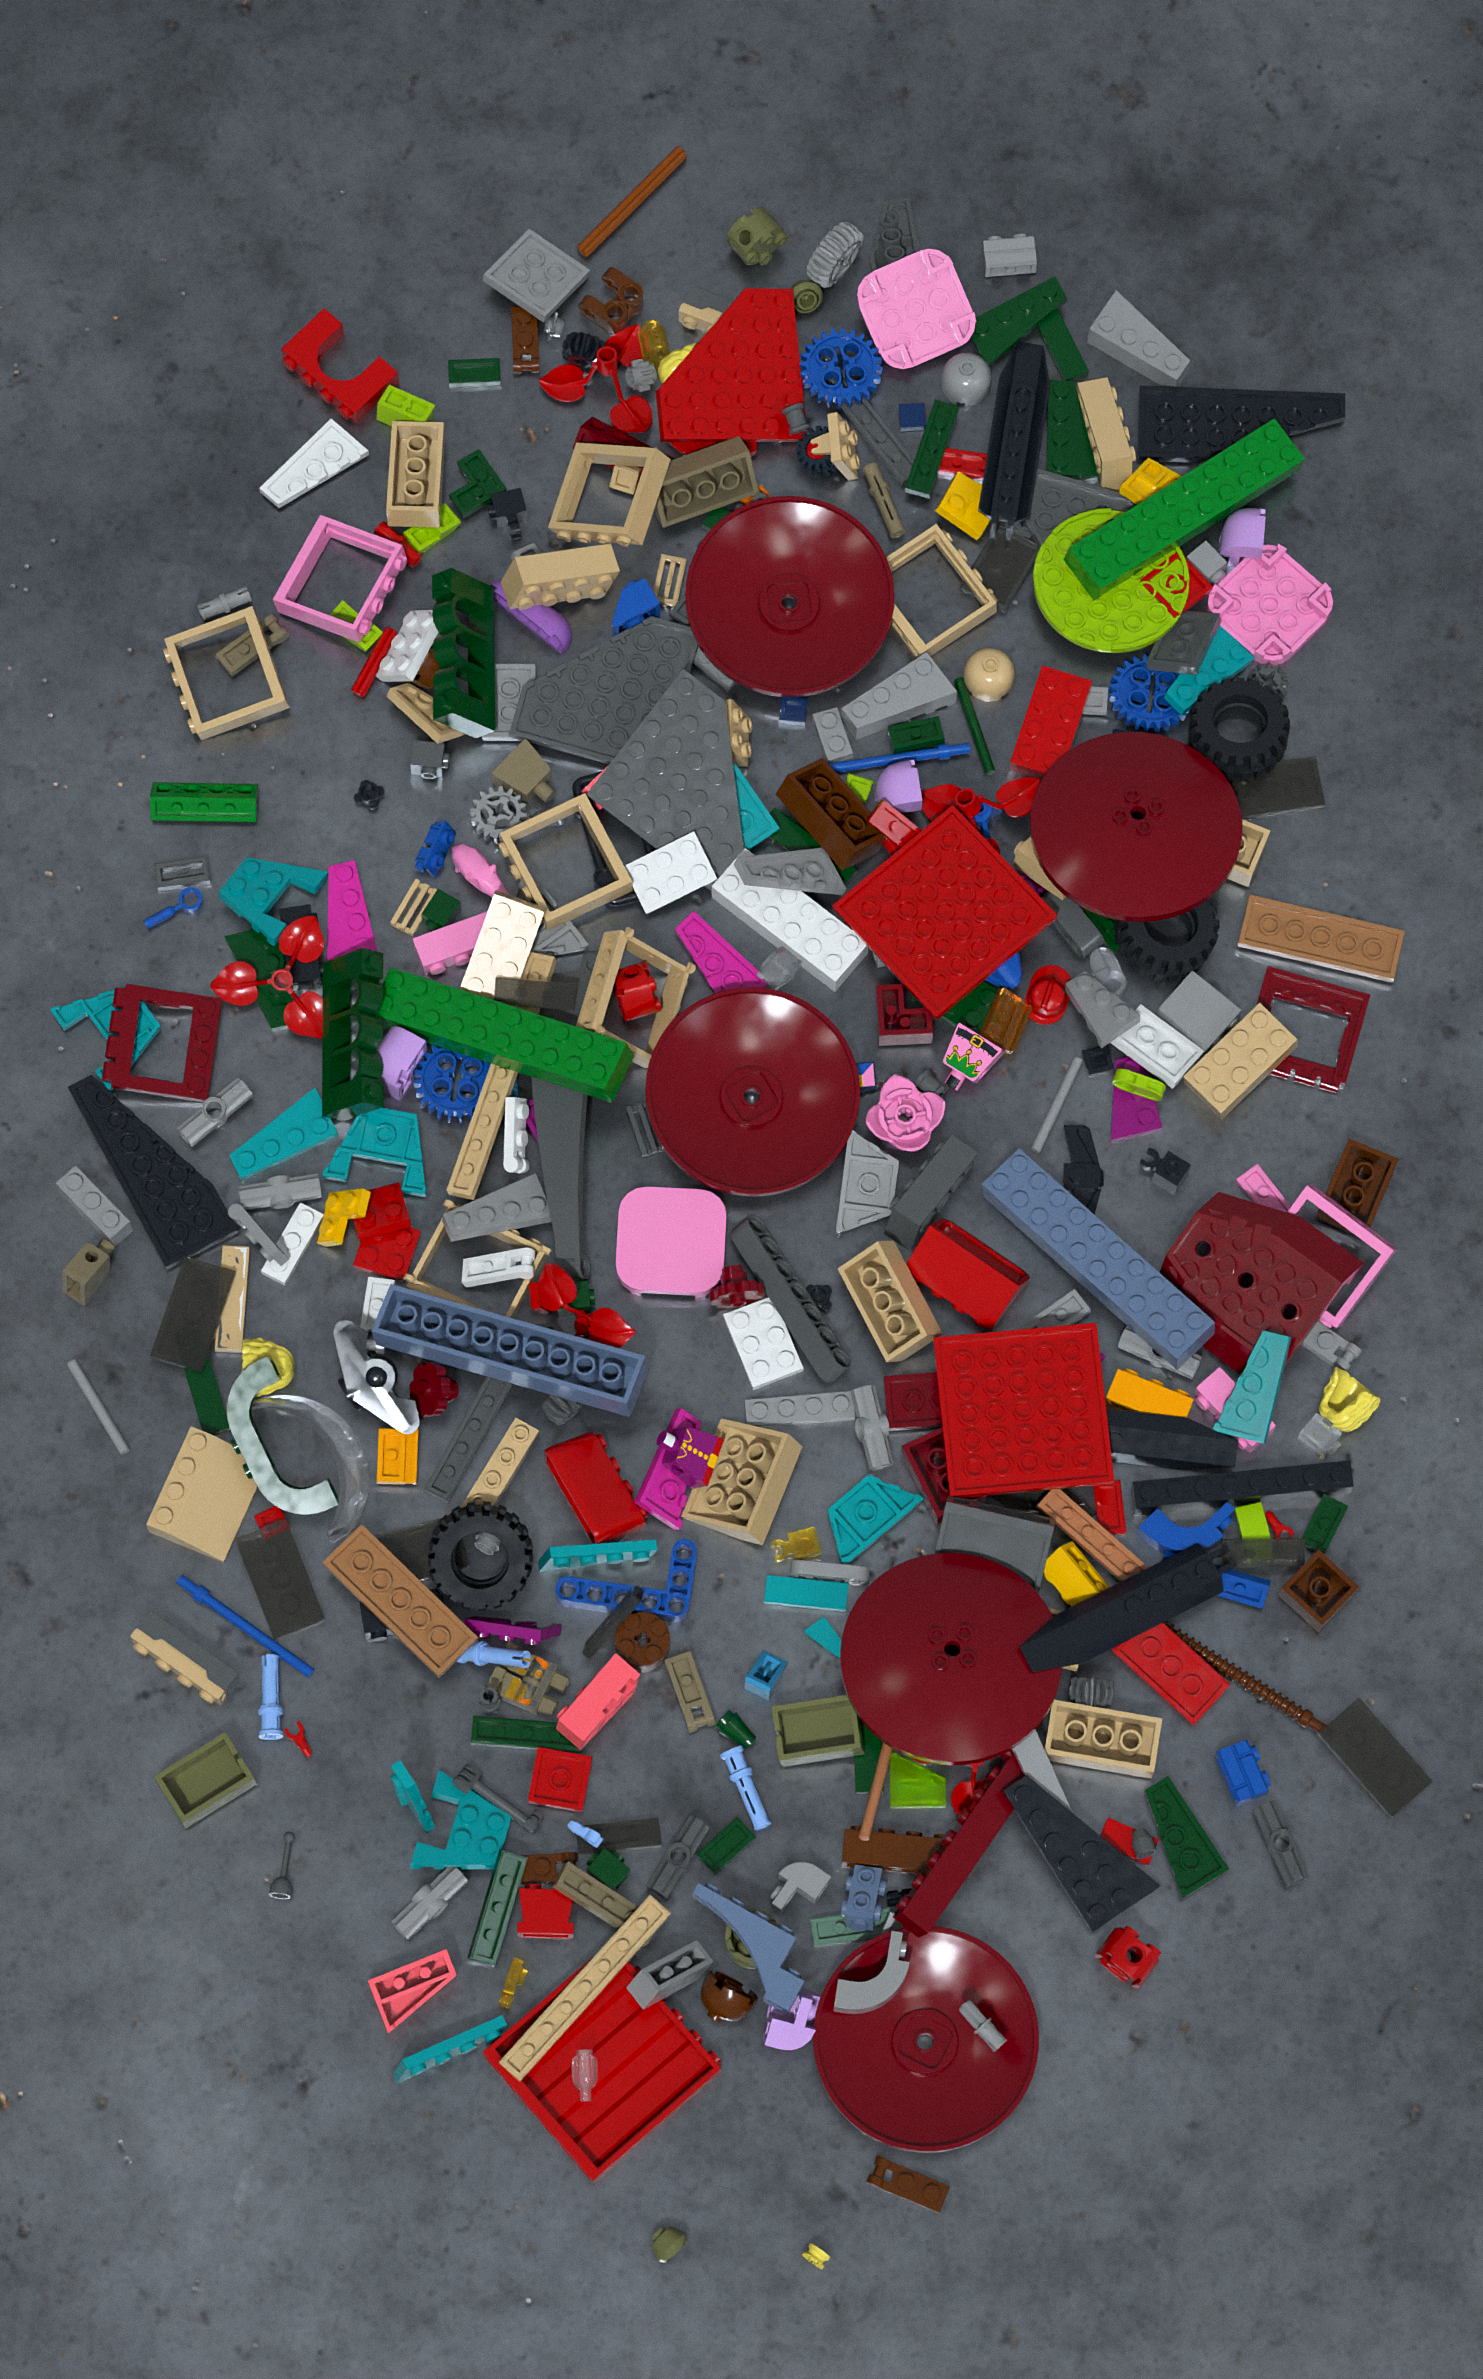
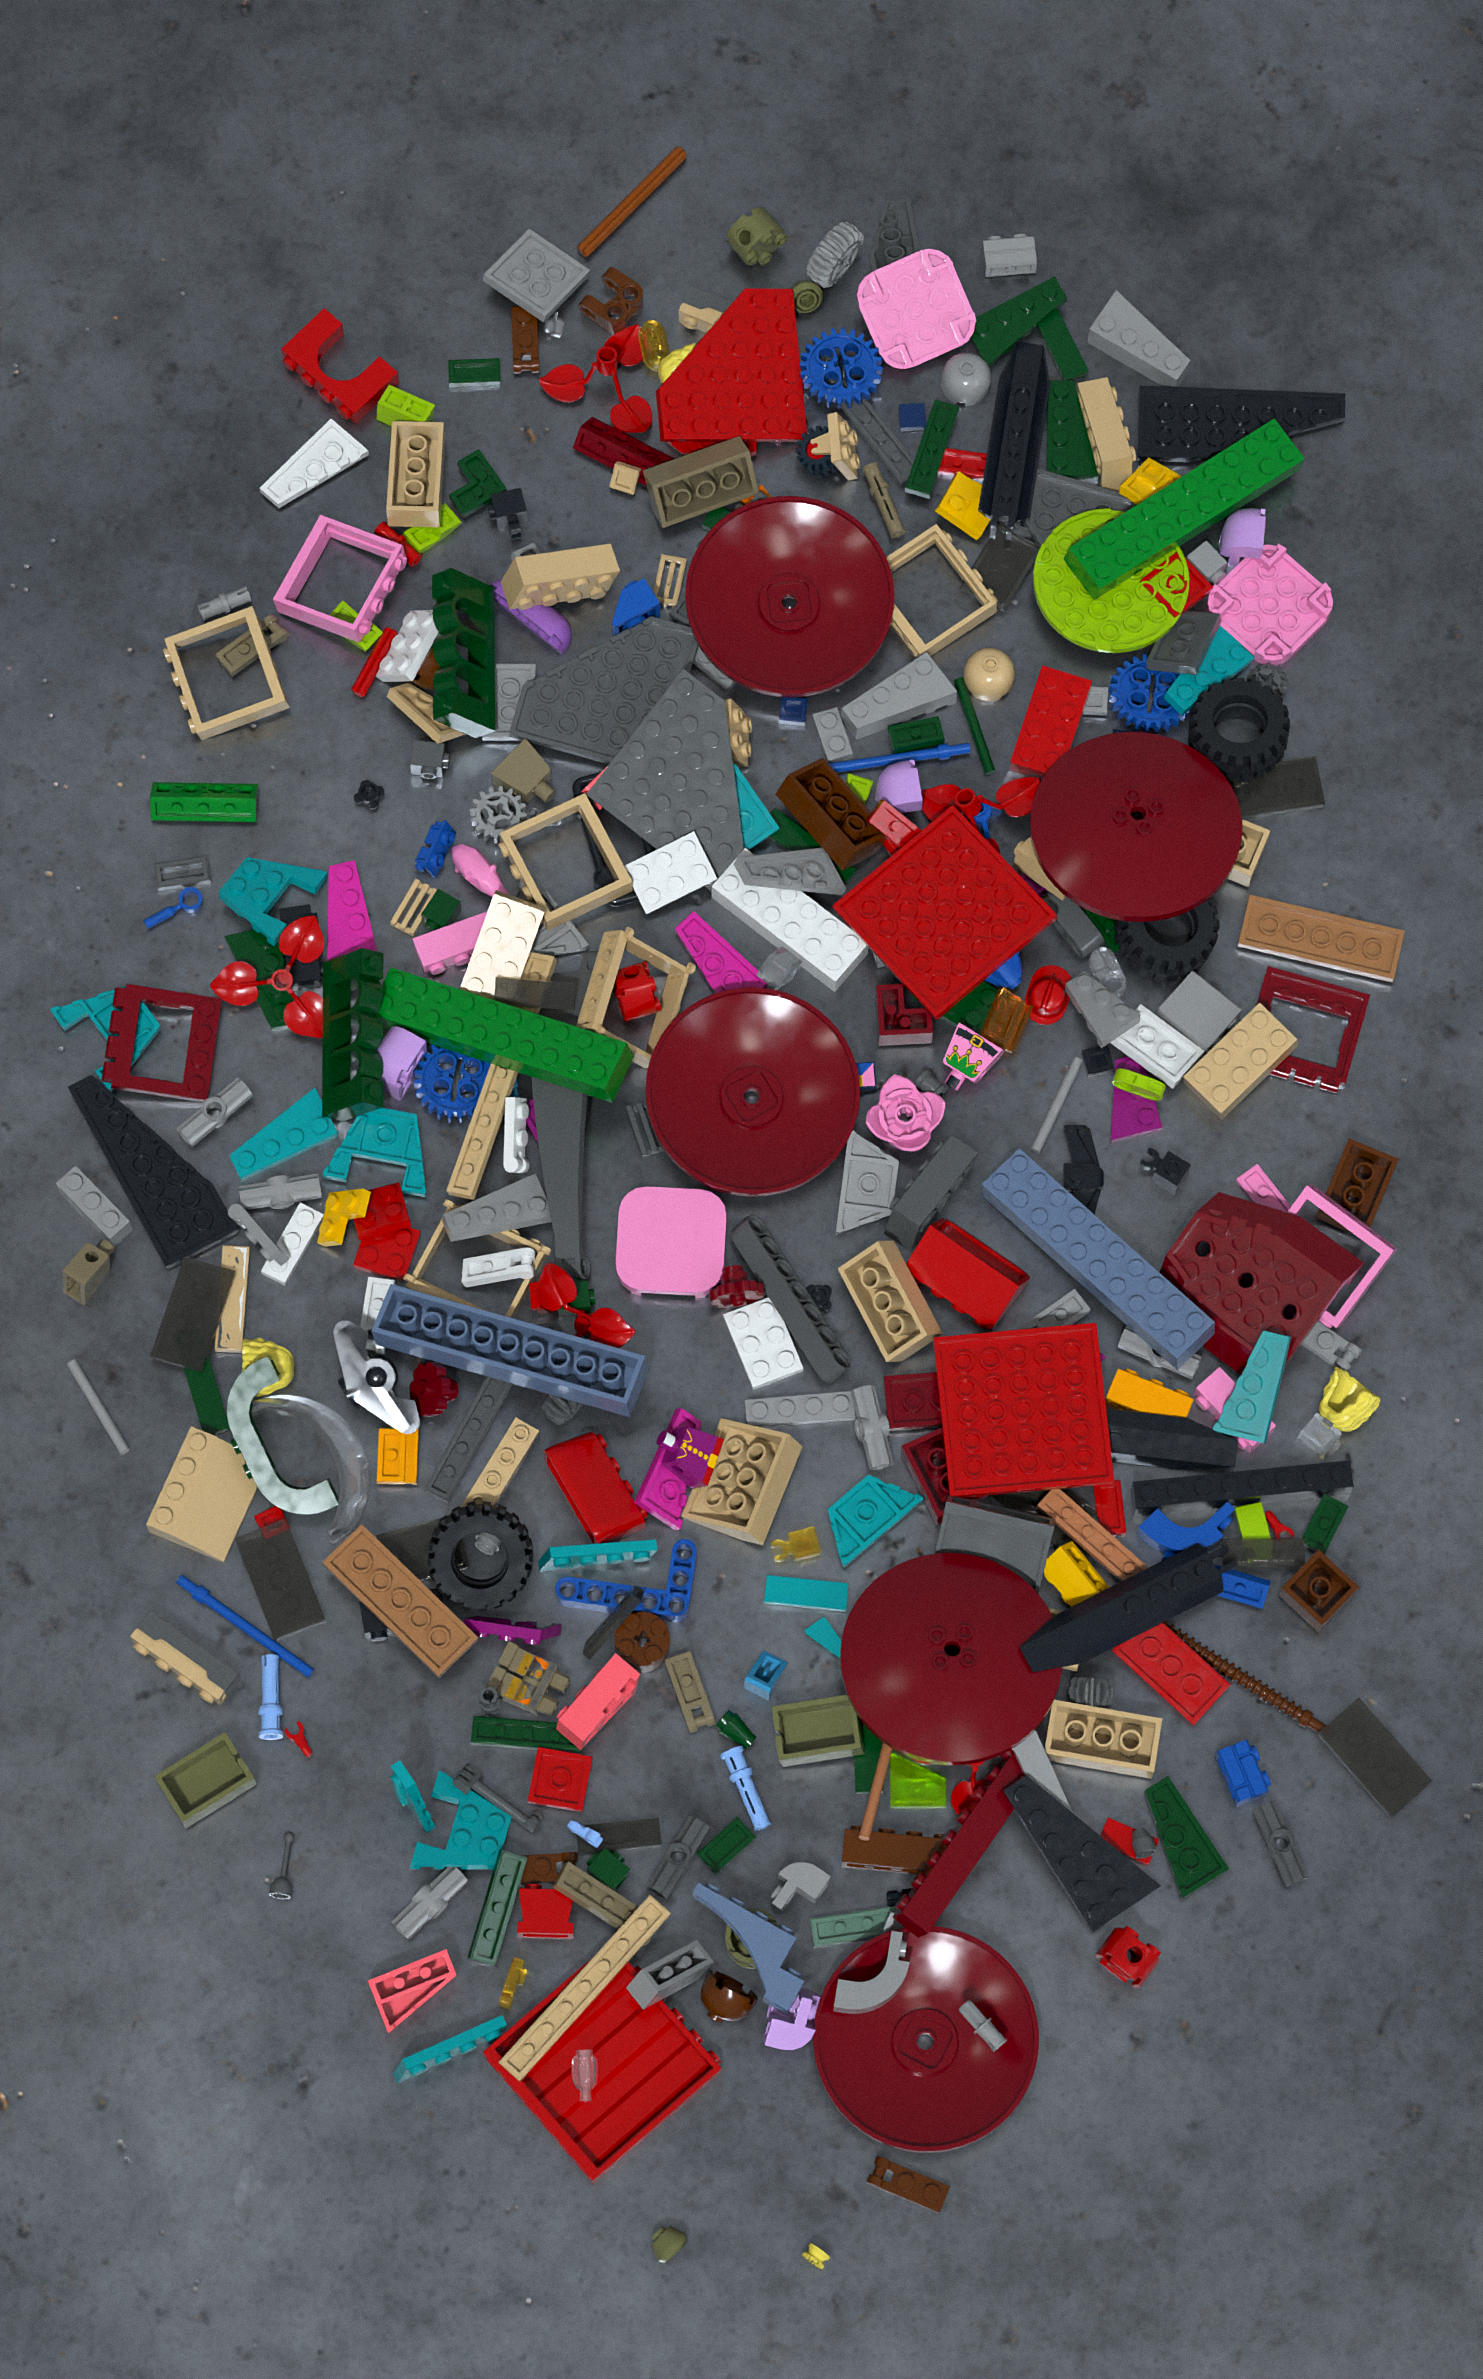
light blue pin [457,1641,531,1668] -> none
tan window [548,443,671,547] -> none
black gear [562,332,605,369] -> none
light grey gear [625,359,657,392] -> none
dark grey bush [781,403,811,435] -> none
light grey beam [790,1560,870,1585] -> none
sand blue brick [841,1865,887,1932] -> none

